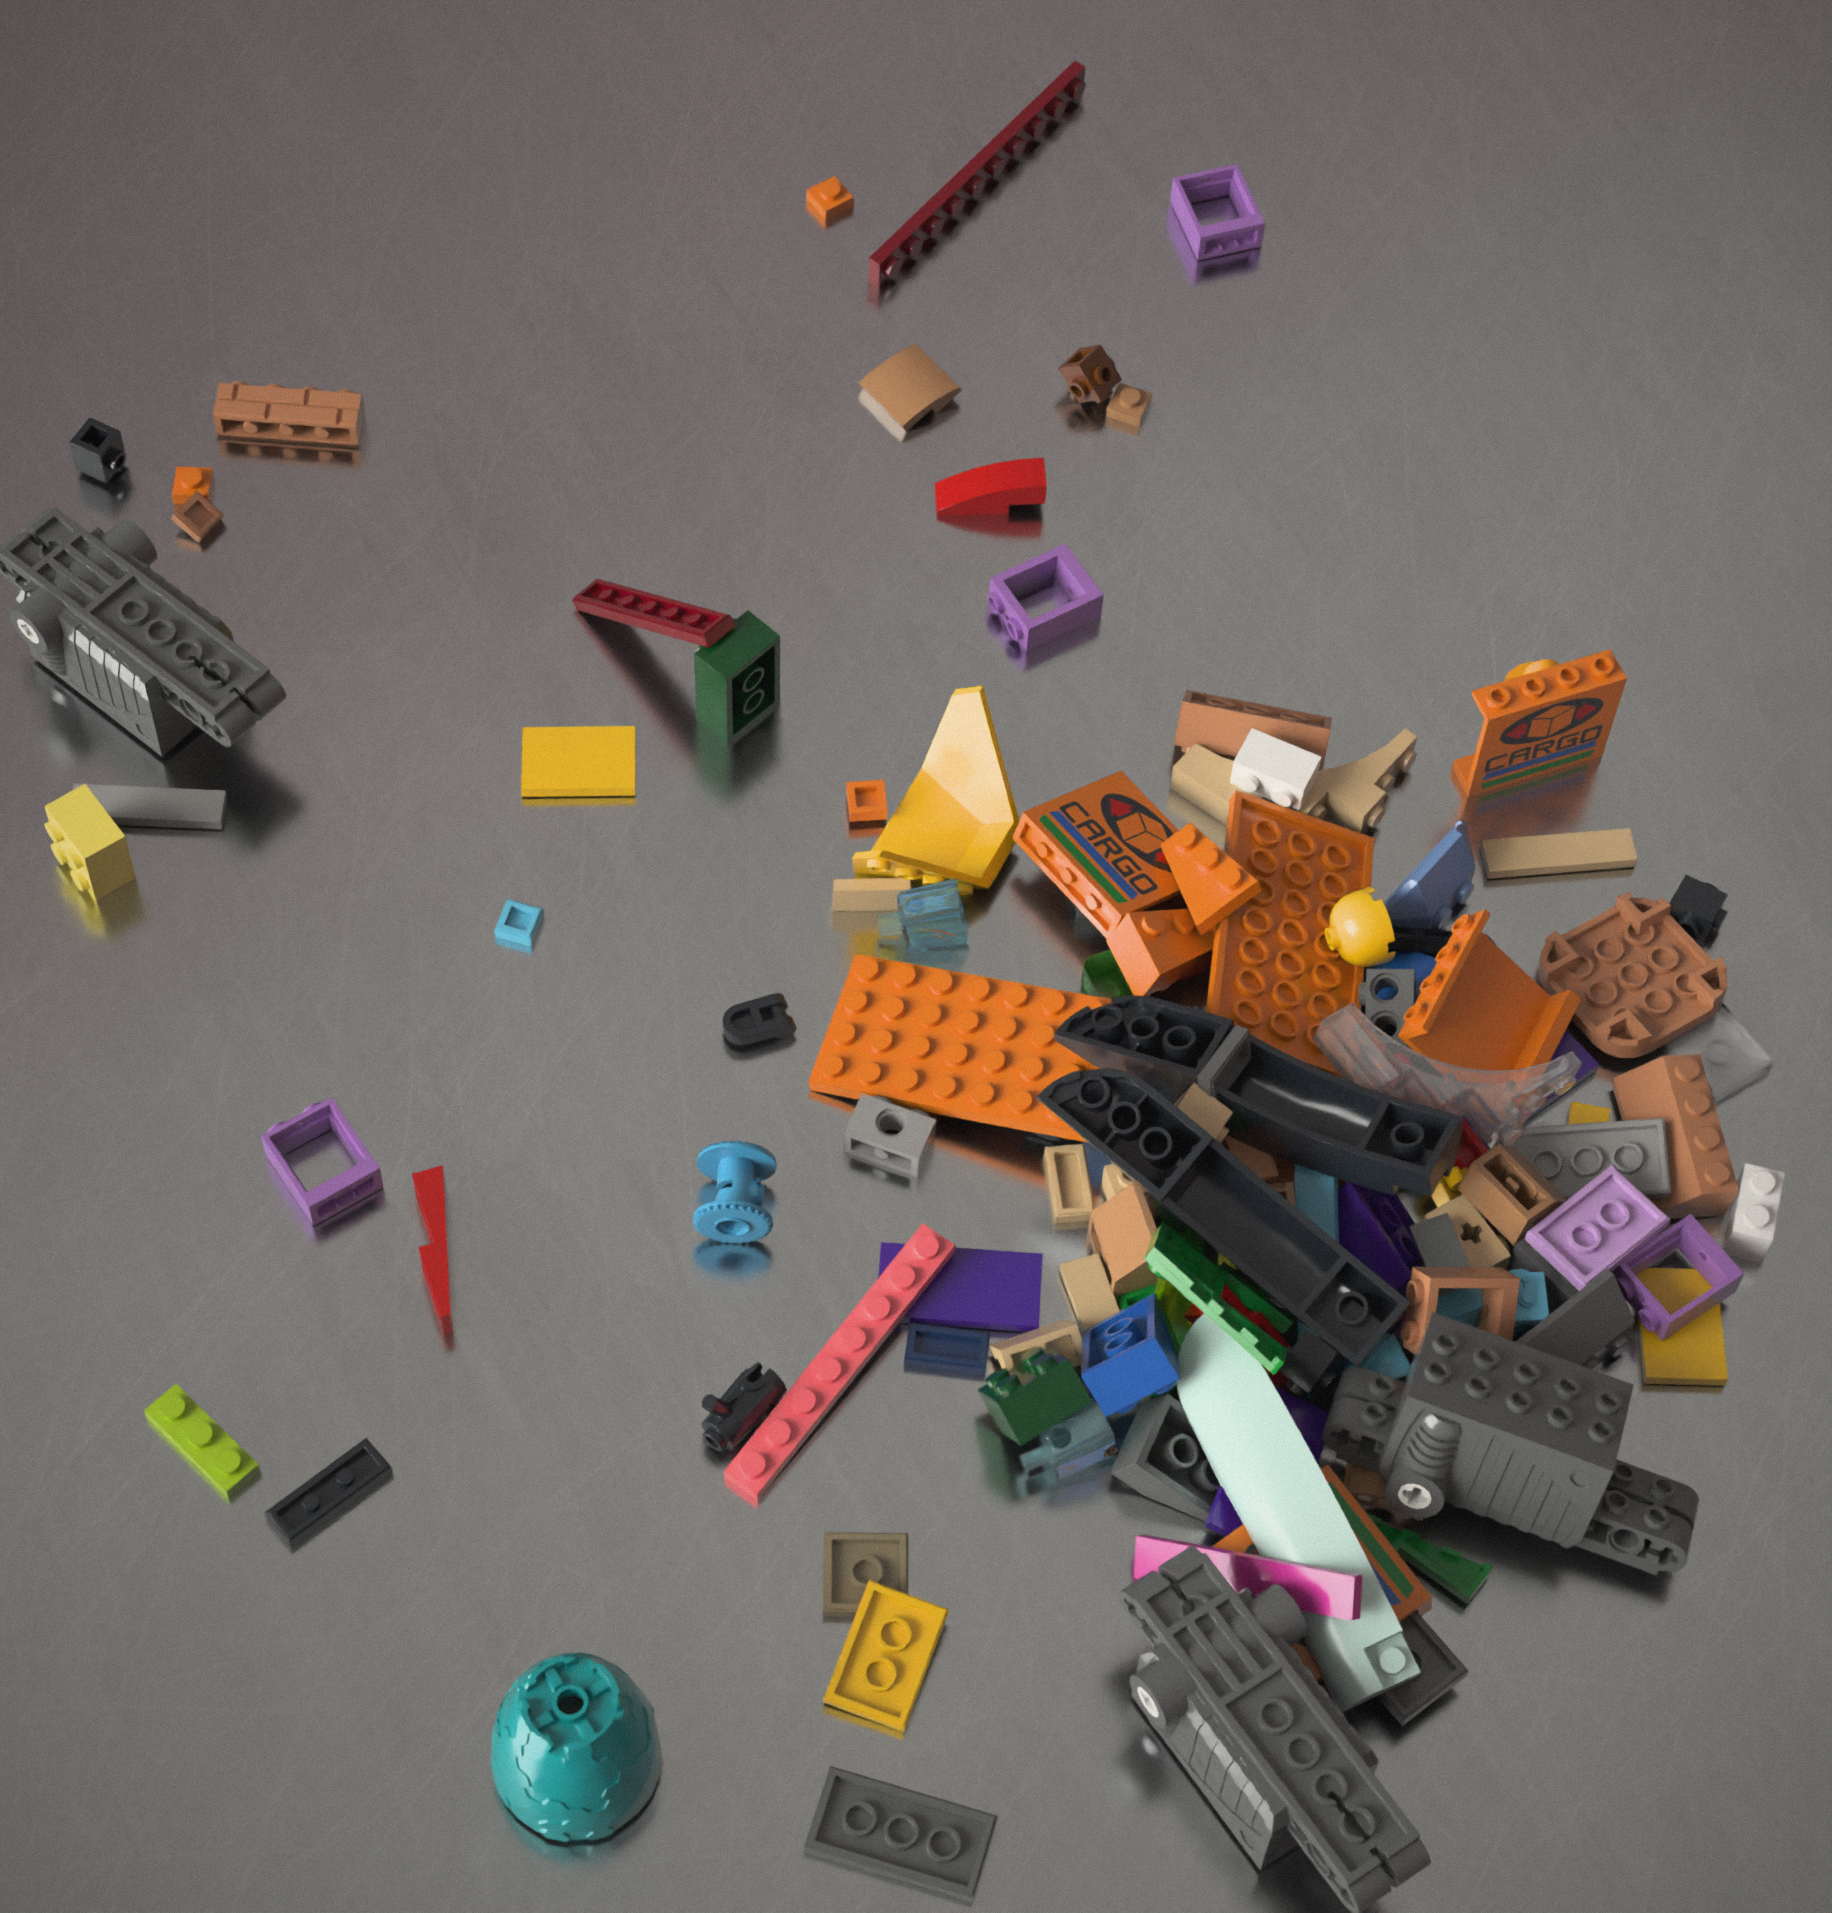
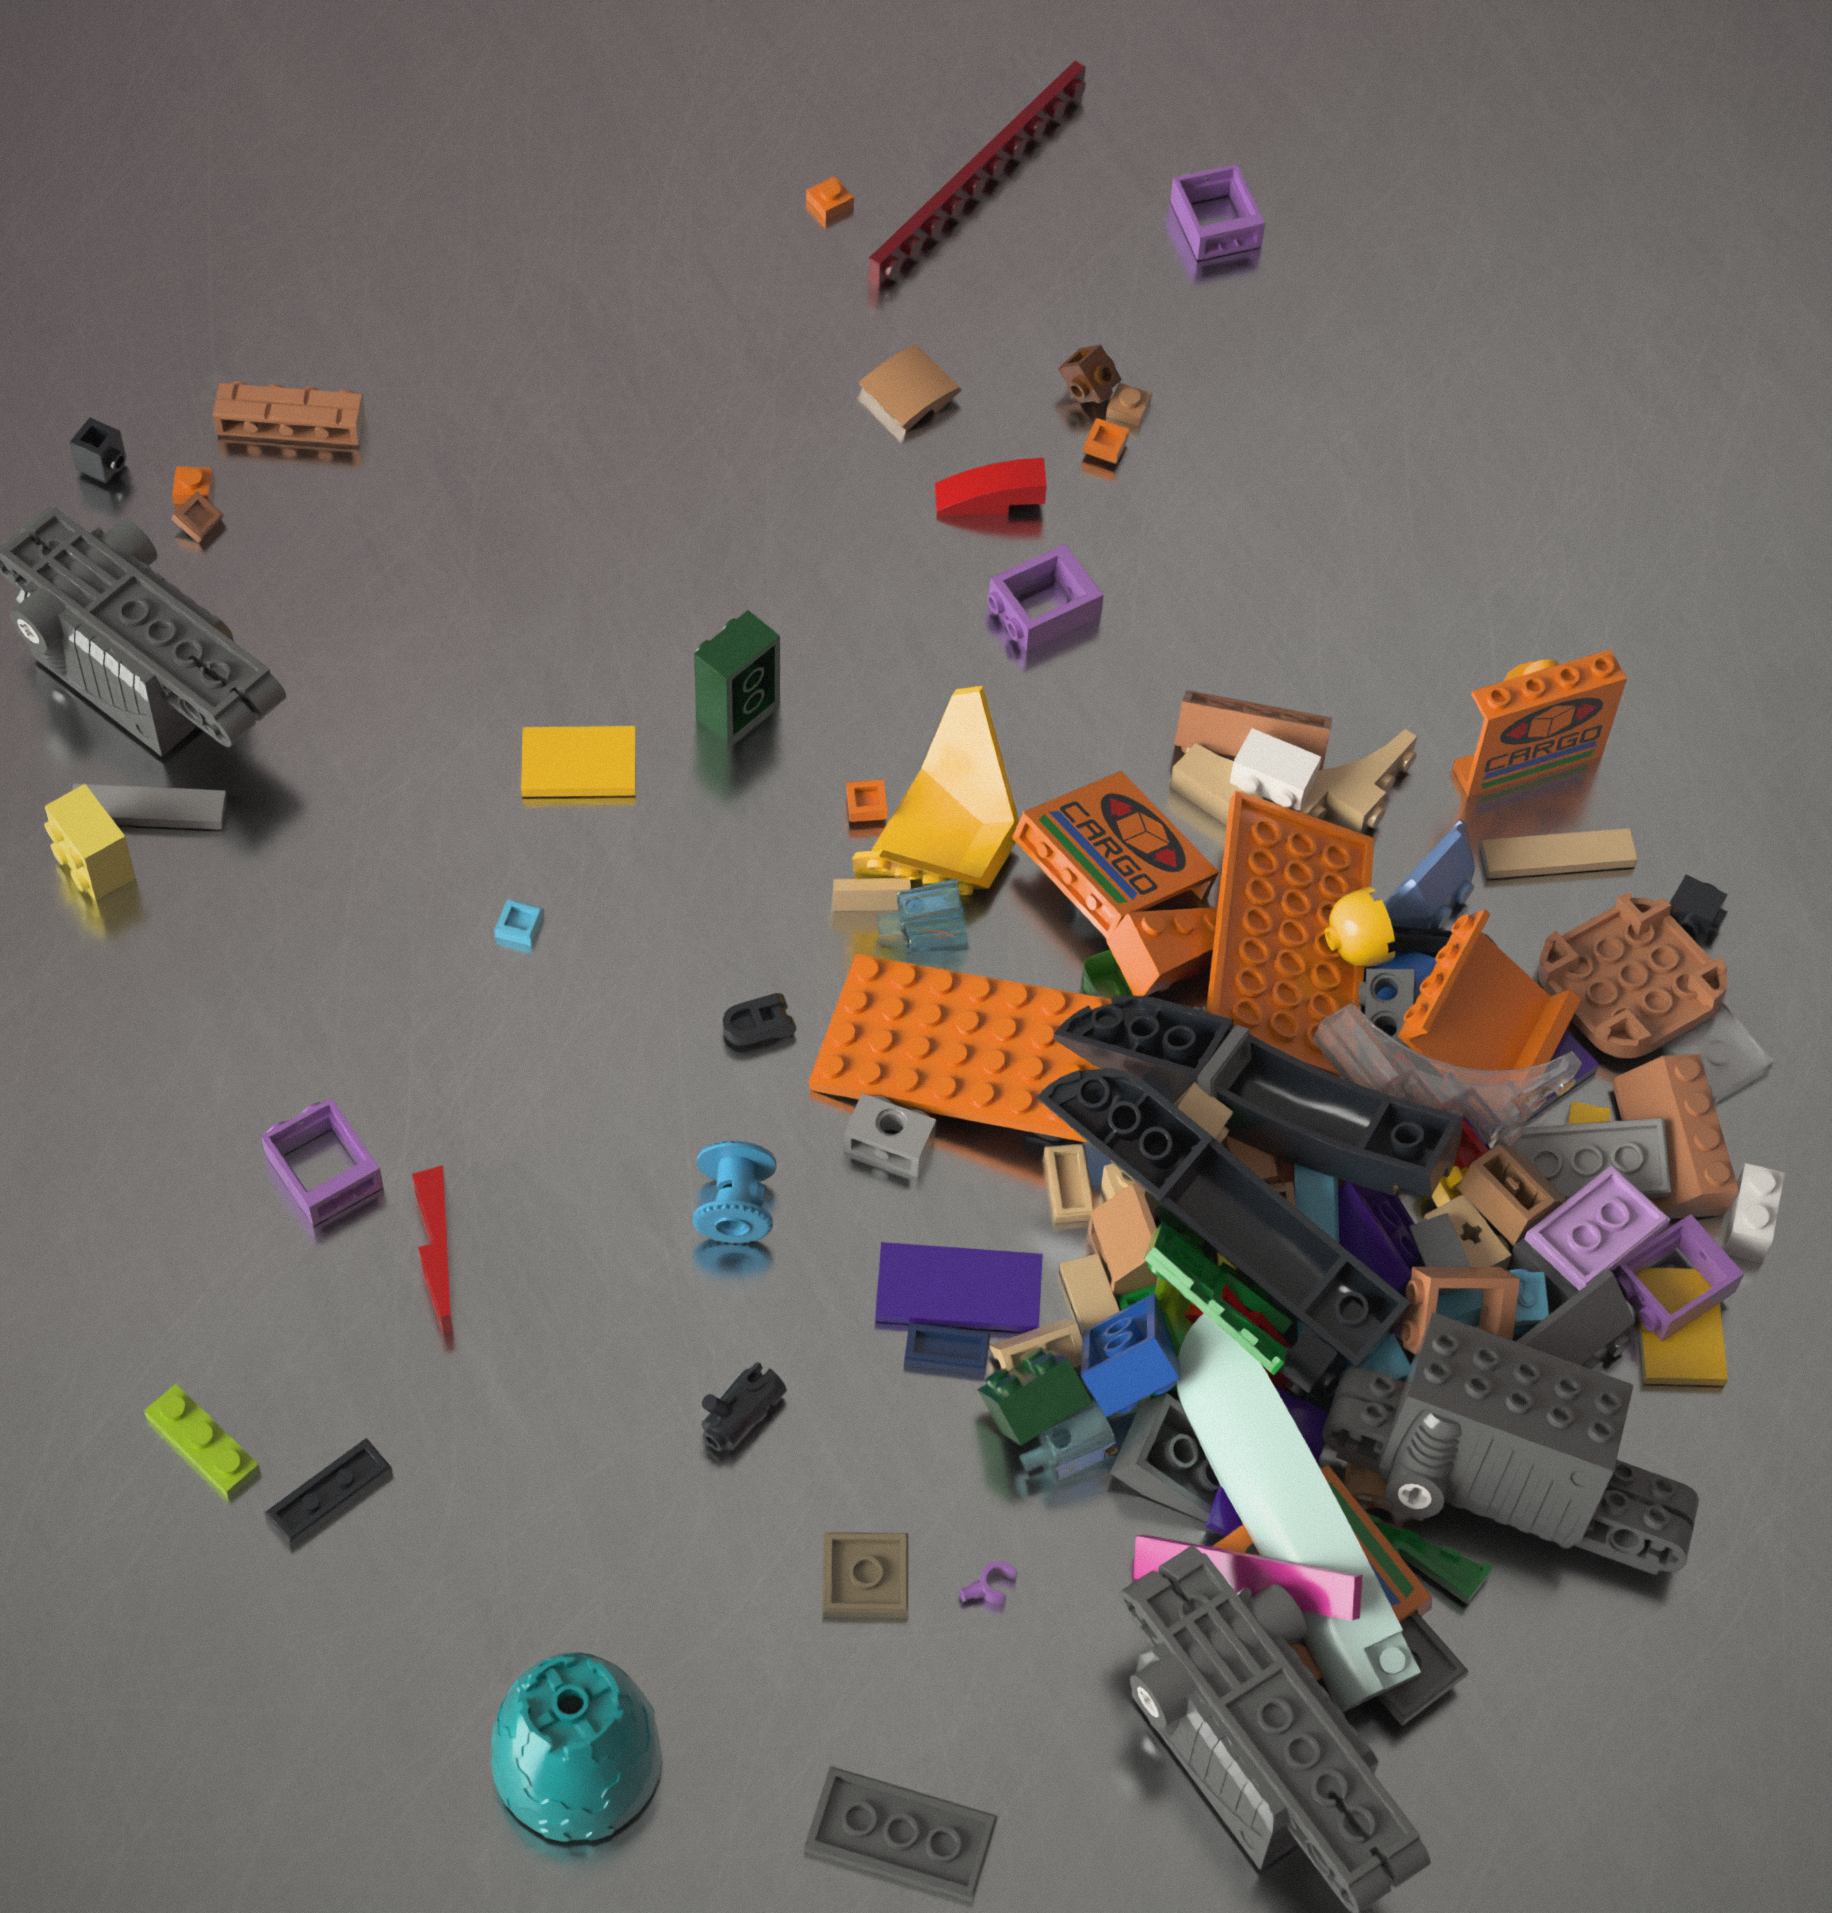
dark red tile [572,579,736,648] -> none
coral plate [724,1223,956,1500] -> none
yellow tile [823,1580,949,1732] -> none
orange wing [1160,822,1262,936] -> none
none -> medium lavender piece [959,1561,1017,1605]
none -> orange plate [1083,418,1130,463]

